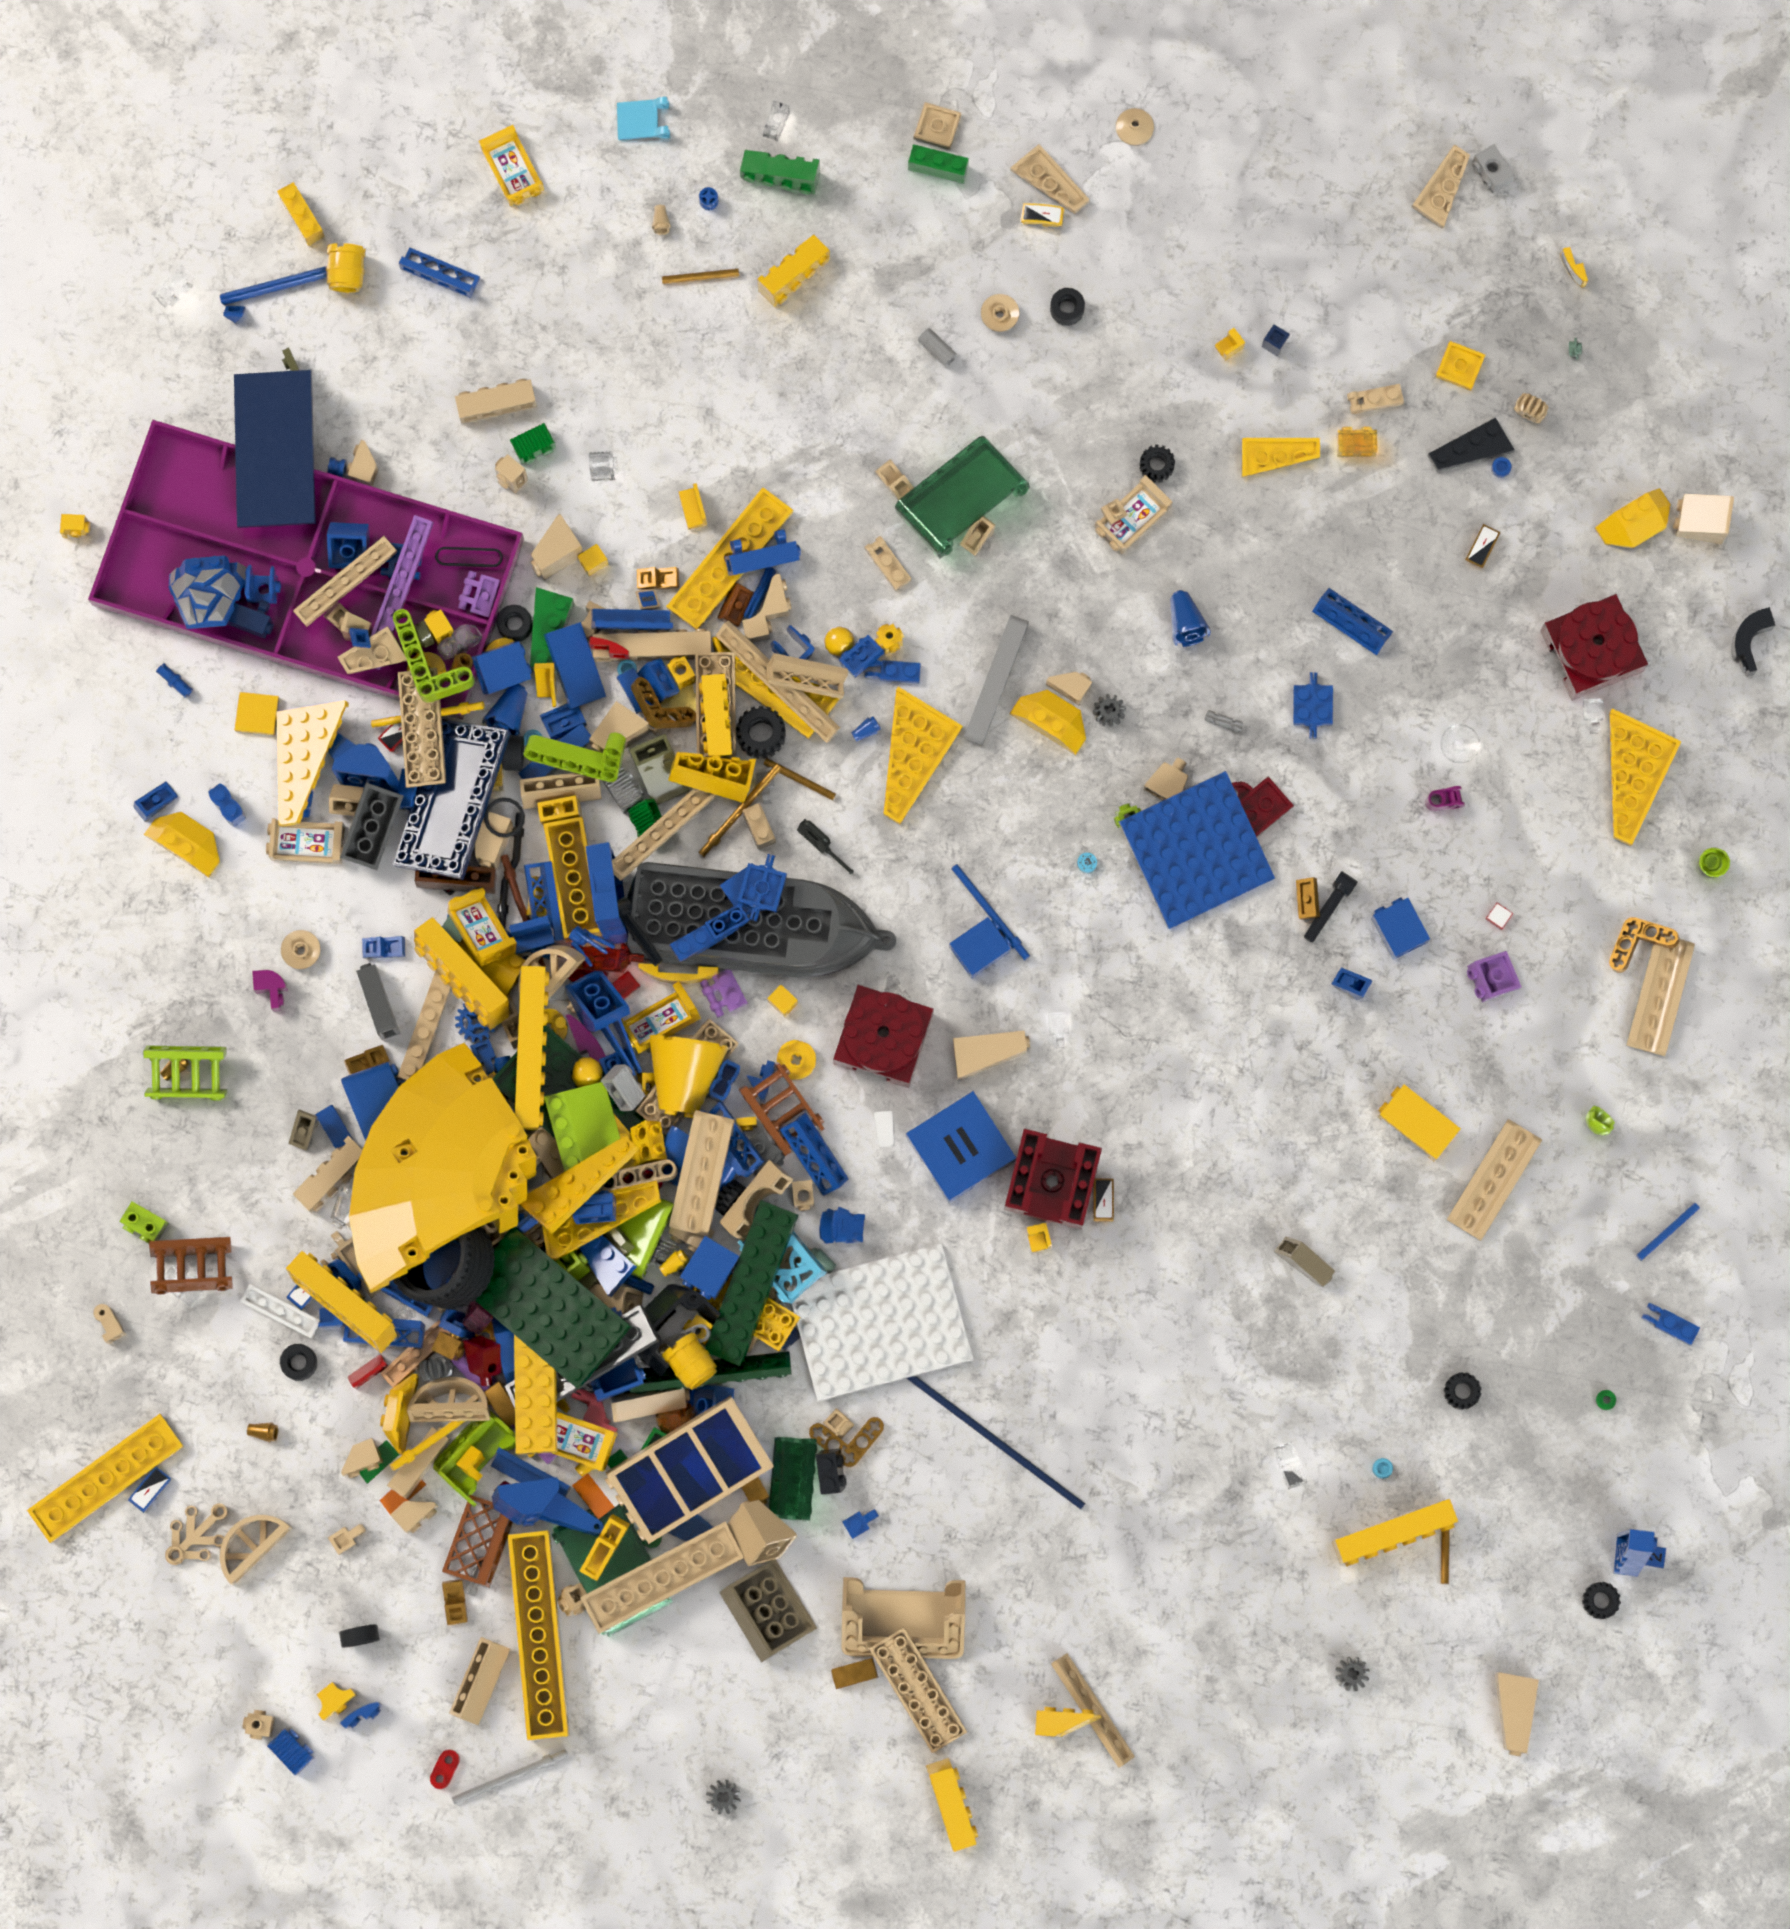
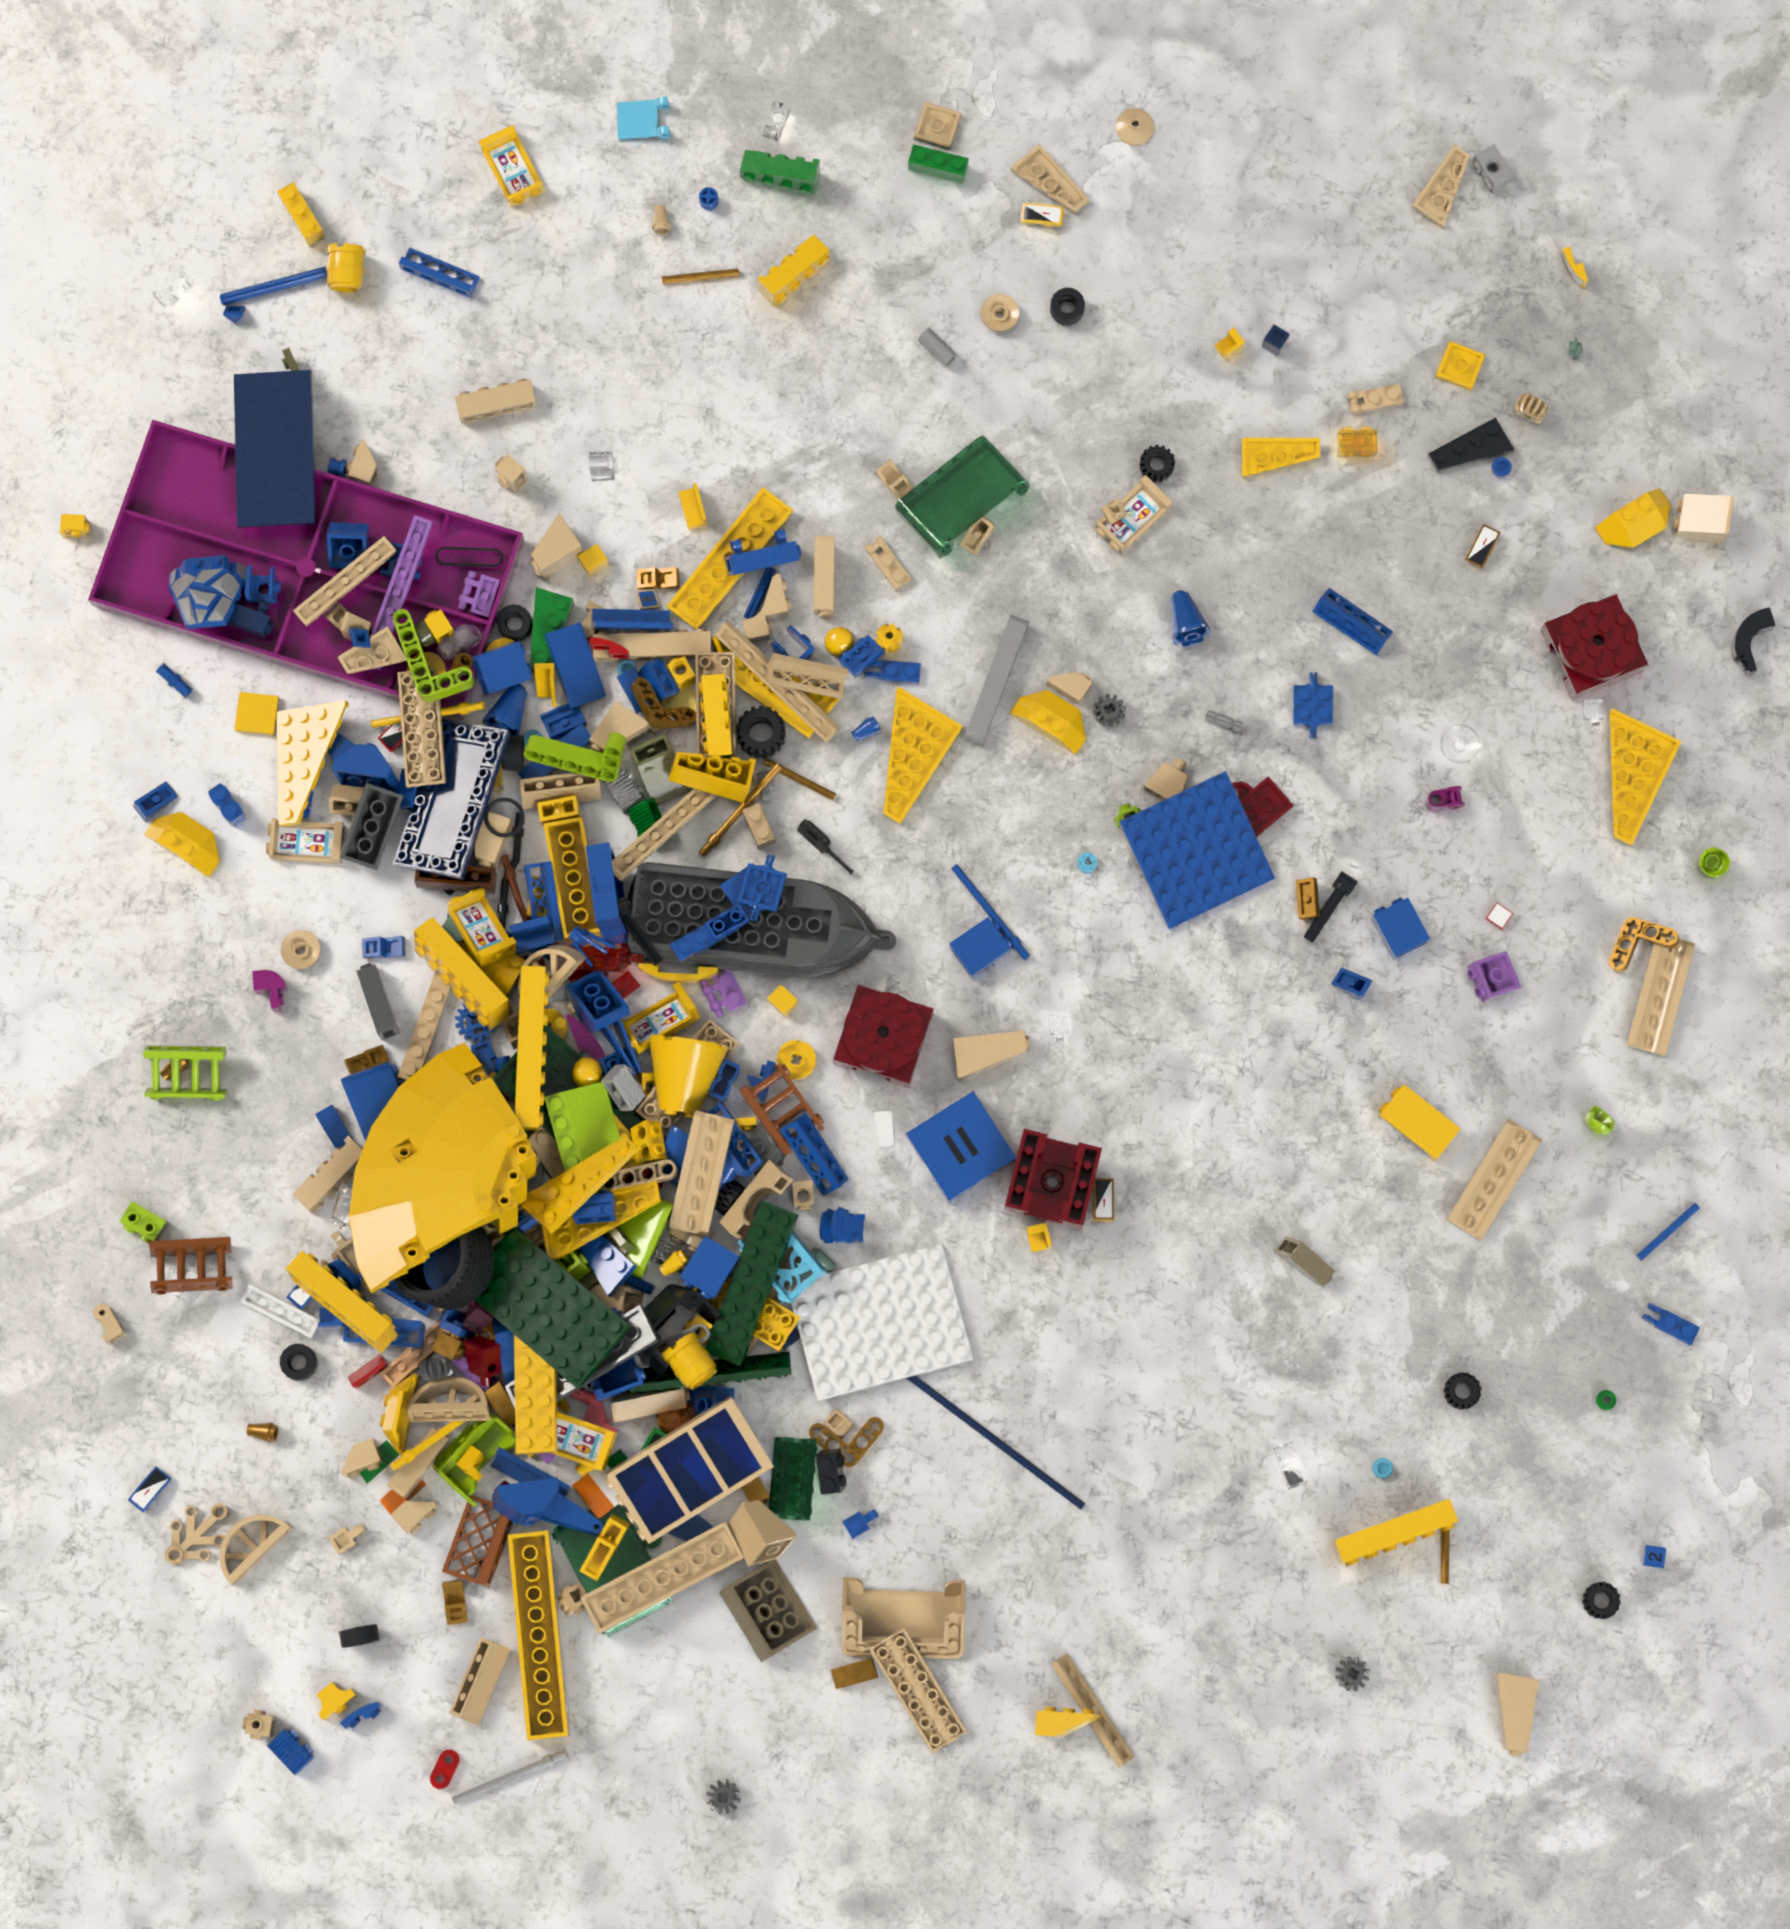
yellow plate [27,1414,184,1543] -> none
dark tan slope [288,1109,319,1151] -> none
green brick [510,423,556,464] -> none
dark orange slope [717,583,754,627] -> none
yellow wedge [926,1758,979,1852] -> none
blue wedge [1613,1529,1657,1577] -> none
none -> tan slope [814,536,835,617]

